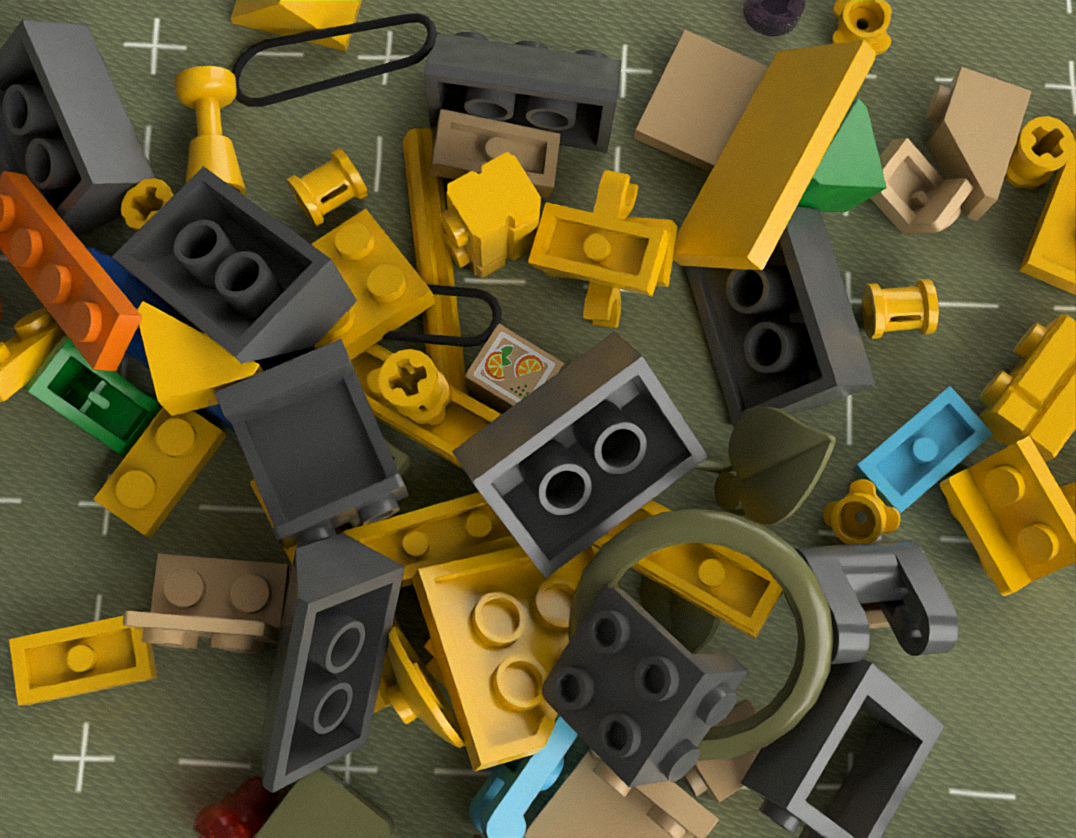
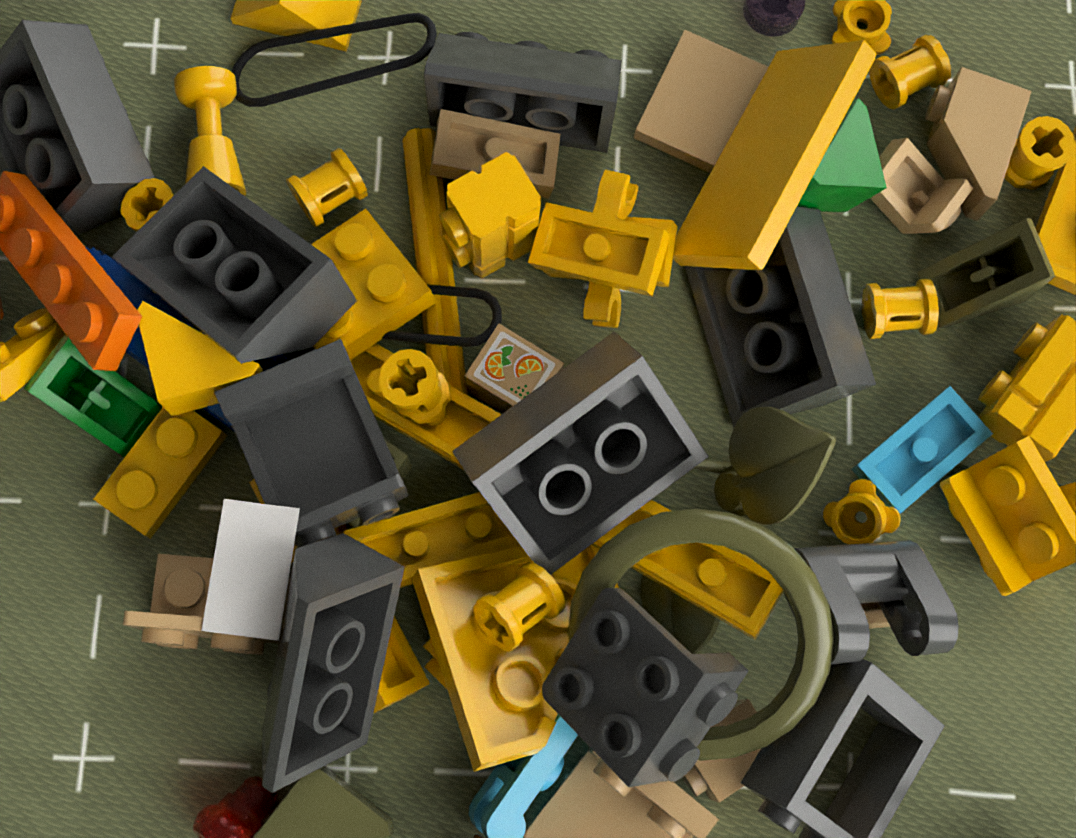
yellow plate [9,615,157,706] -> none
yellow dish [385,626,465,748] -> none
none -> white sticker [201,499,300,641]
none -> yellow bush [473,562,565,652]
none -> yellow bush [869,35,951,110]
none -> olive slope [917,218,1056,328]

